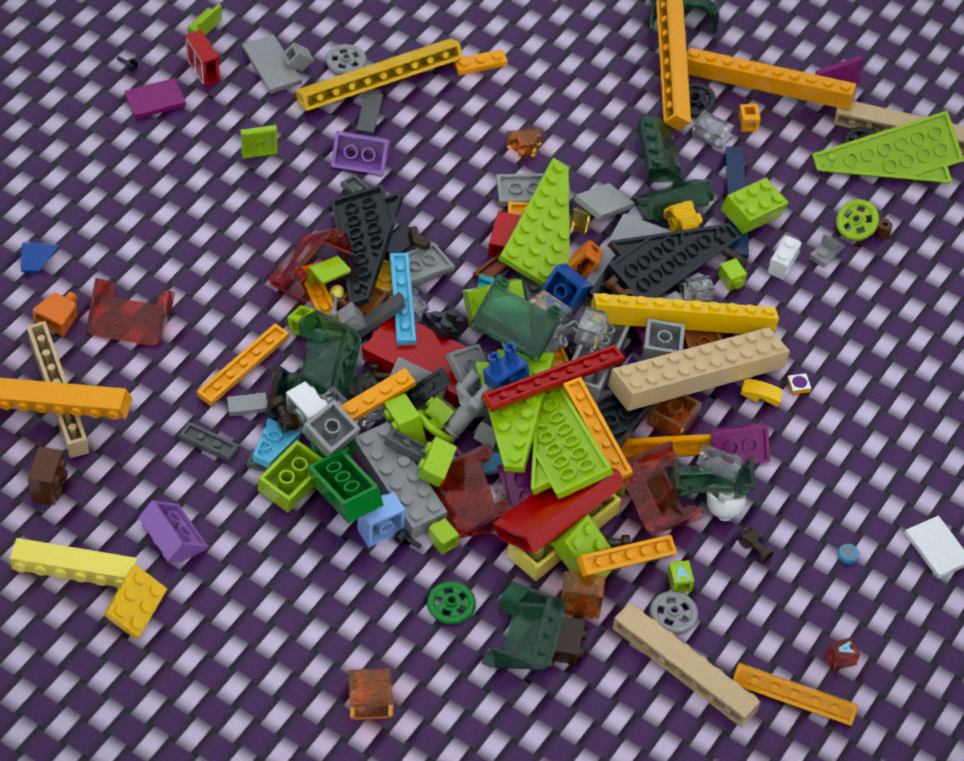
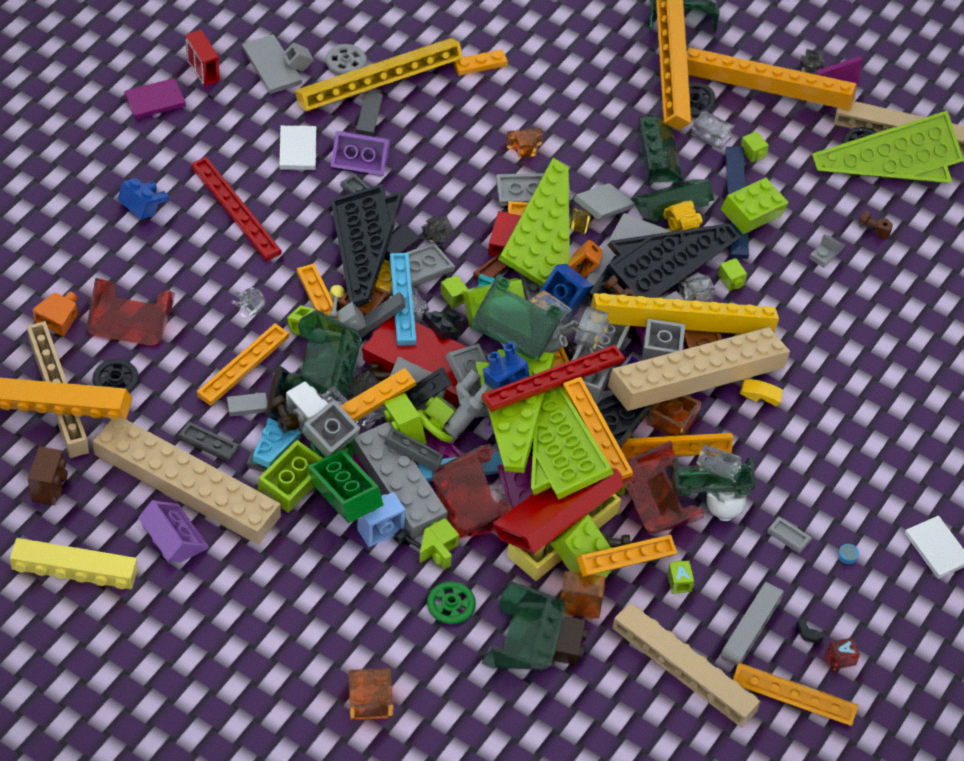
blue slope [21,241,59,273] -> none
yellow plate [103,565,167,639] -> none
black hand [117,56,138,72] -> none
lime panel [187,4,222,35] -> none
lime tile [240,125,278,159] -> none
clear red windscreen [269,228,353,302] -> none
lime panel [305,256,351,285] -> none
dark brown arm [409,226,431,250] -> none
lime brick [417,437,457,487] -> none
light grey brick [473,419,498,450] -> none
light grey plate [649,591,698,634] -> none
magenta tile [710,423,770,469] -> none
dark brown arm [723,247,747,269] -> none
dark brown leg [737,527,774,563] -> none
light orange brick [738,104,761,132] -> none
white brick [768,236,801,280] -> none
tile [787,373,811,395] -> none
lime plate [836,199,879,241] -> none
none -> black plate [92,359,139,393]
none -> tan brick [93,419,281,545]
none -> blue brick [117,178,169,220]
none -> red tile [191,157,282,262]
none -> clear piece [231,288,266,319]
none -> white tile [280,126,316,170]
none -> lime slope [419,527,452,570]
none -> clear smoke brick [421,216,454,244]
none -> lime brick [441,275,468,309]
none -> light grey beam [721,582,784,666]
none -> lime brick [741,132,769,163]
none -> light grey tile [767,517,812,554]
none -> black arm [796,619,824,643]
none -> clear smoke brick [799,49,825,75]

